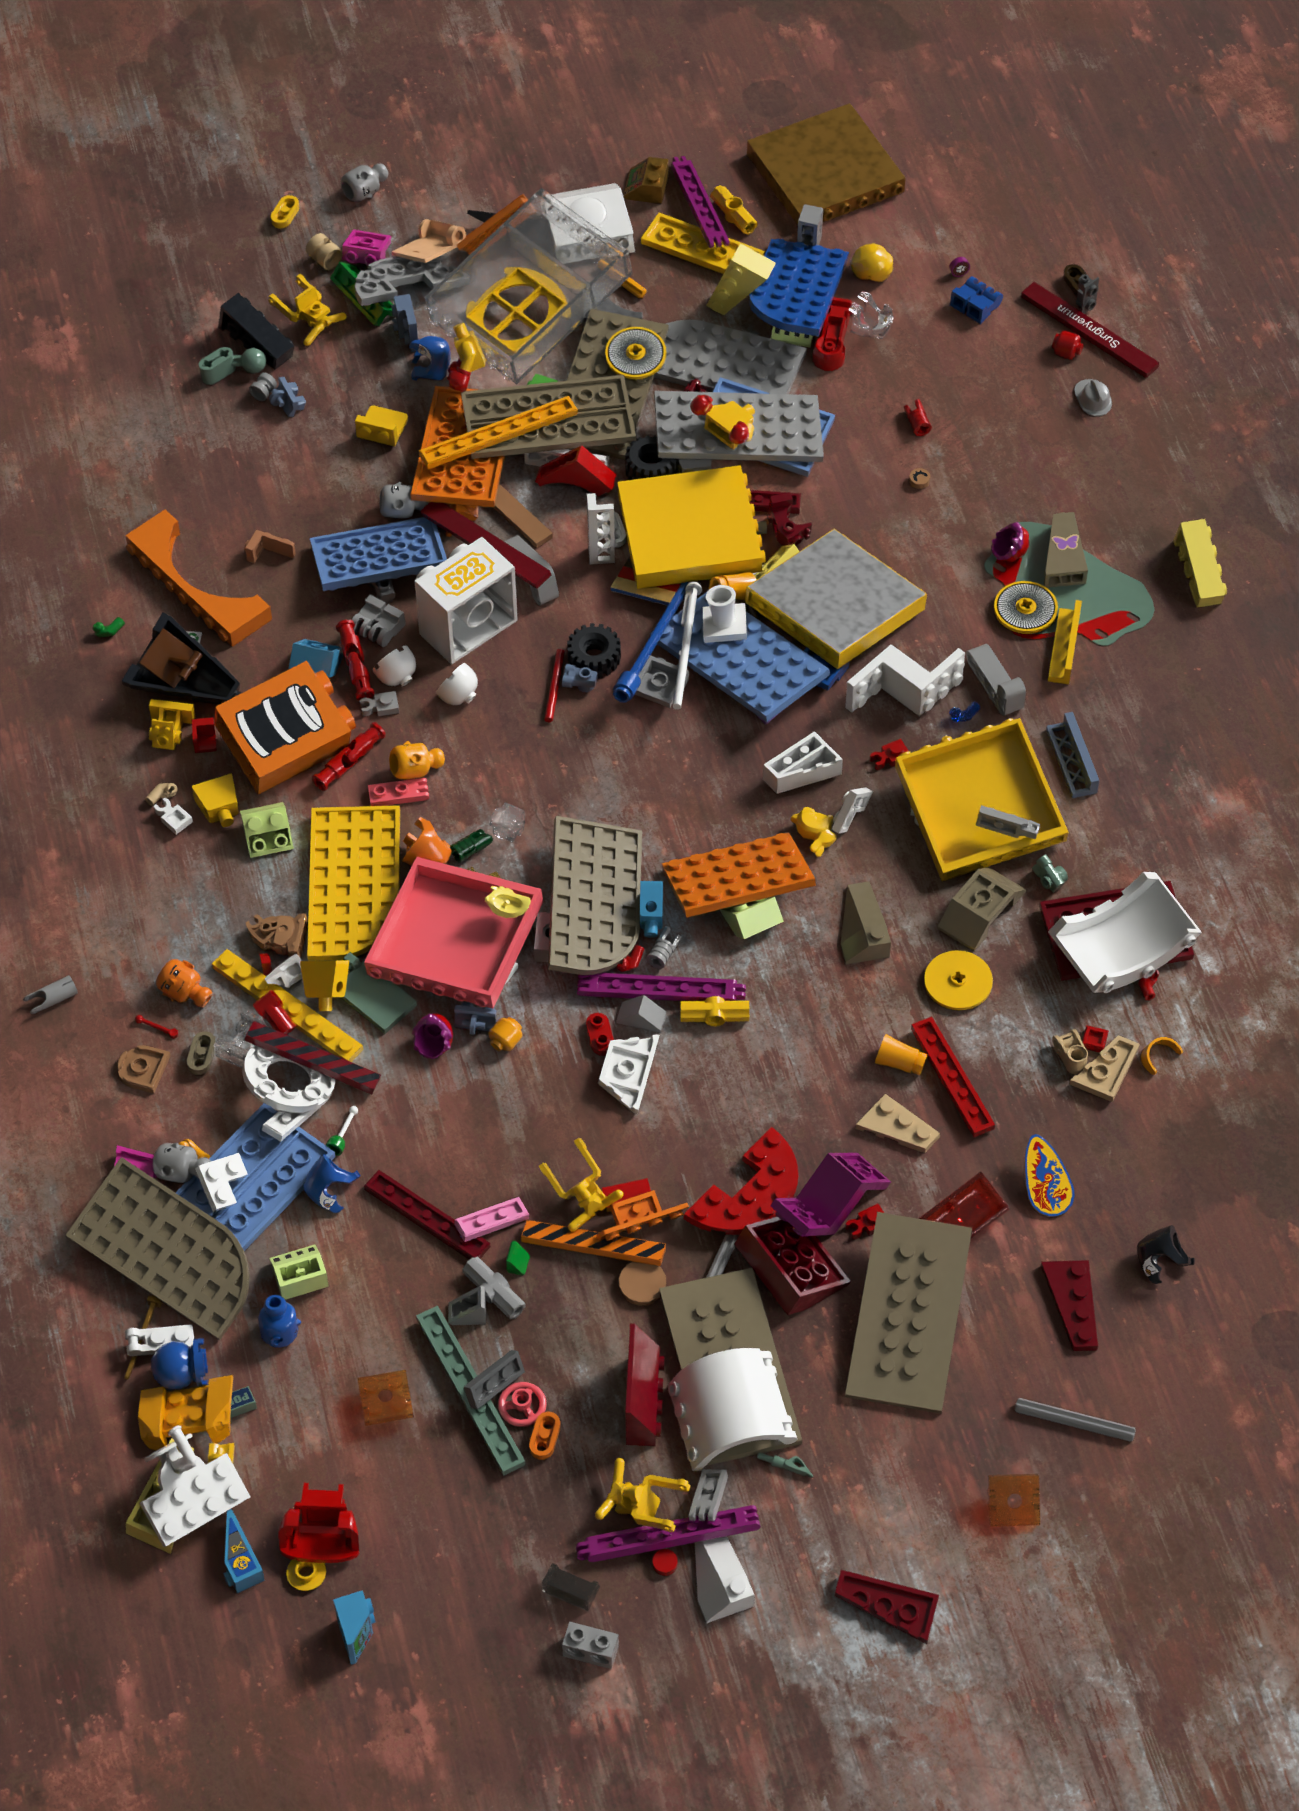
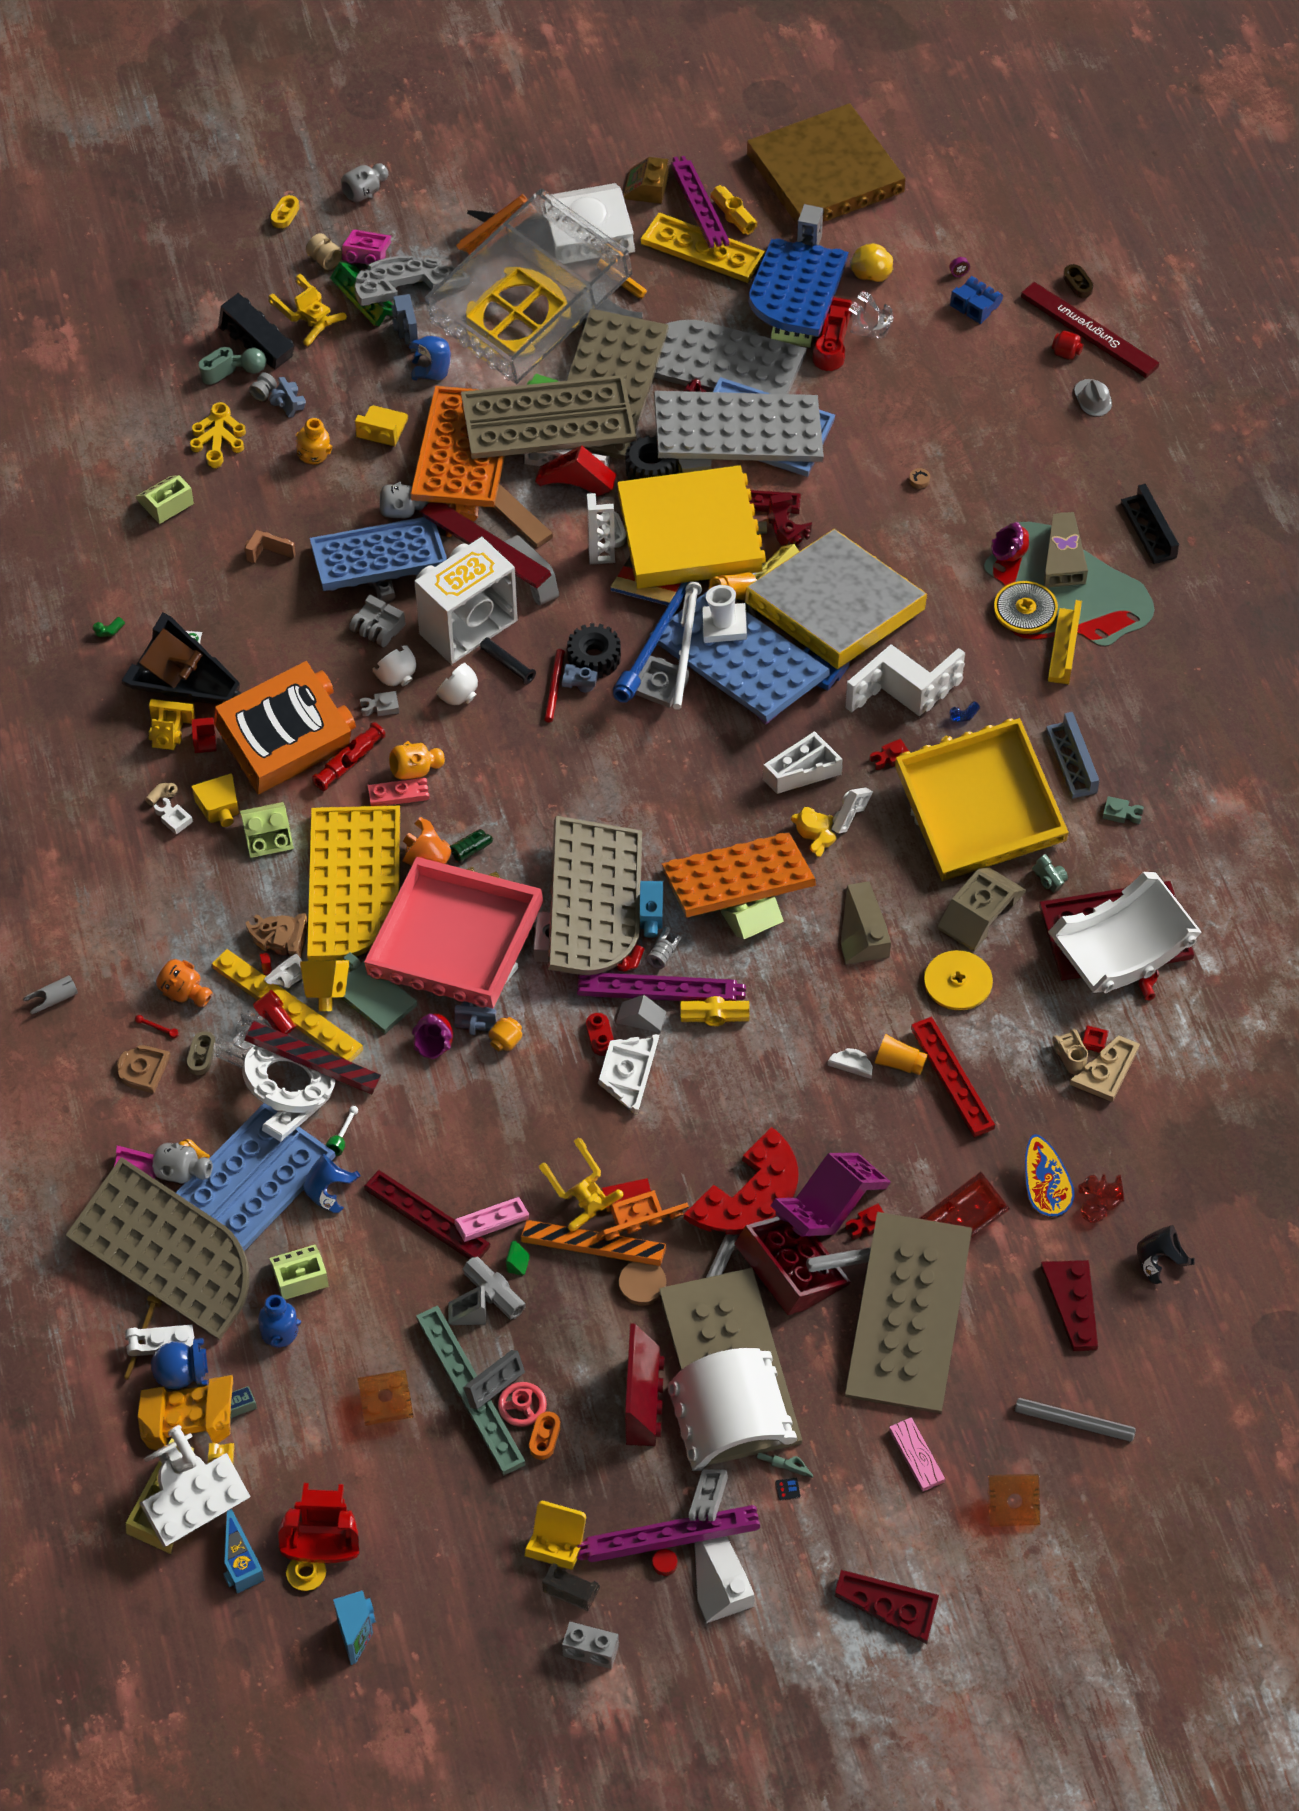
orange arch [125,509,272,647] -> none
white plate [195,1153,248,1212] -> none
dark azure slope [289,639,344,678] -> none
red piece [335,619,375,701] -> none
light nougat door [392,219,466,263] -> none
light orange tile [419,396,578,469] -> none
yellow torso [447,322,486,392] -> none
light yellow hat [485,886,531,918] -> none
clear brick [489,802,525,842] -> none
yellow piece [595,1458,691,1532] -> none
piece [605,327,666,379] -> none
yellow torso [690,395,755,449] -> none
light yellow wedge [706,243,776,315] -> none
tan wing [856,1094,940,1153] -> none
red hinge [903,399,932,436] -> none
light grey beam [966,644,1026,716] -> none
light grey hinge [976,805,1040,839] -> none
dark grey hinge [1076,274,1099,313] -> none
light orange helmet [1141,1037,1183,1075] -> none
light yellow wedge [1173,519,1227,608] -> none
none -> yellowish green slope [136,475,194,524]
none -> yellow plant [190,402,246,468]
none -> light orange piece [295,418,333,465]
none -> black pin [480,637,536,684]
none -> yellow bracket [525,1501,586,1570]
none -> black sticker [776,1478,801,1500]
none -> light grey axle [806,1247,871,1272]
none -> white tile [828,1048,873,1079]
none -> bright pink tile [889,1417,945,1492]
none -> clear red animal [1078,1174,1124,1223]
none -> sand green plate [1103,796,1144,824]
none -> black fence [1121,483,1179,564]

